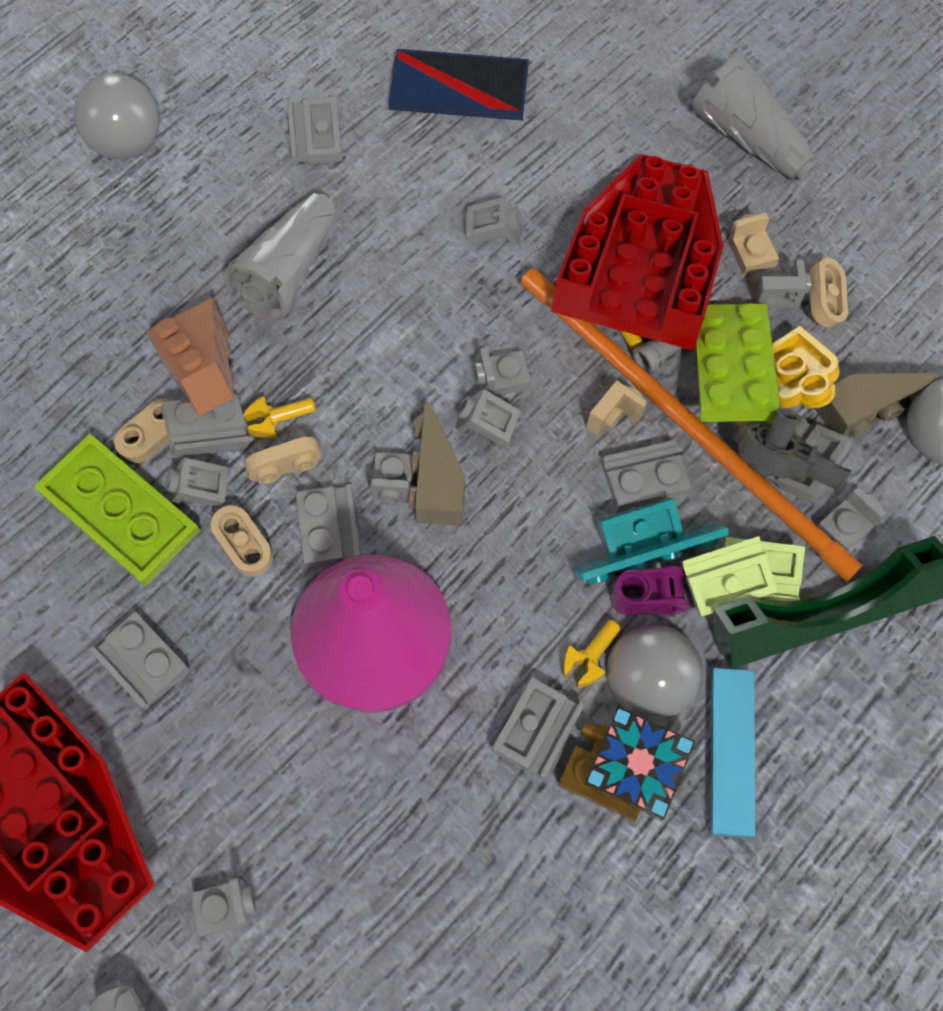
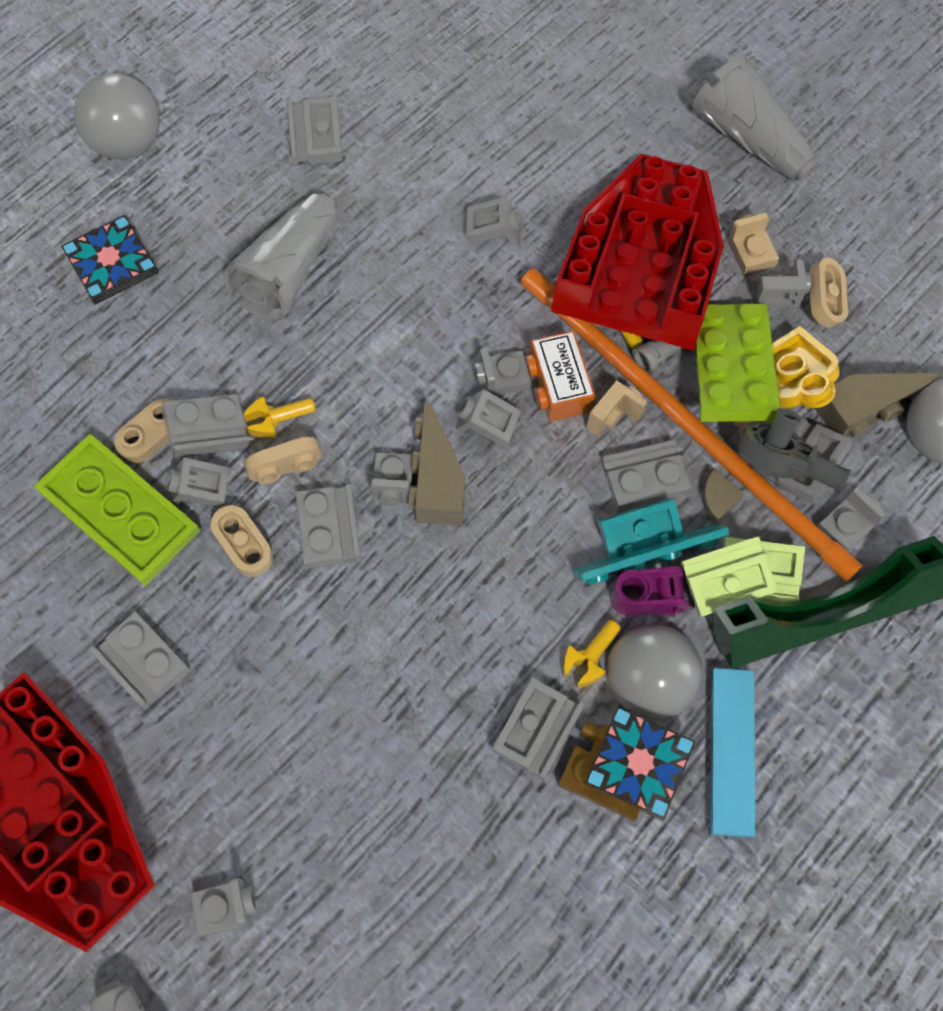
nougat wedge [146,297,234,417] -> none
dark pink cone [291,555,451,713] -> none
tile [389,48,529,121] -> none
none -> tile [61,215,159,305]
none -> brick [525,331,595,422]
none -> dark tan tile [704,469,743,524]

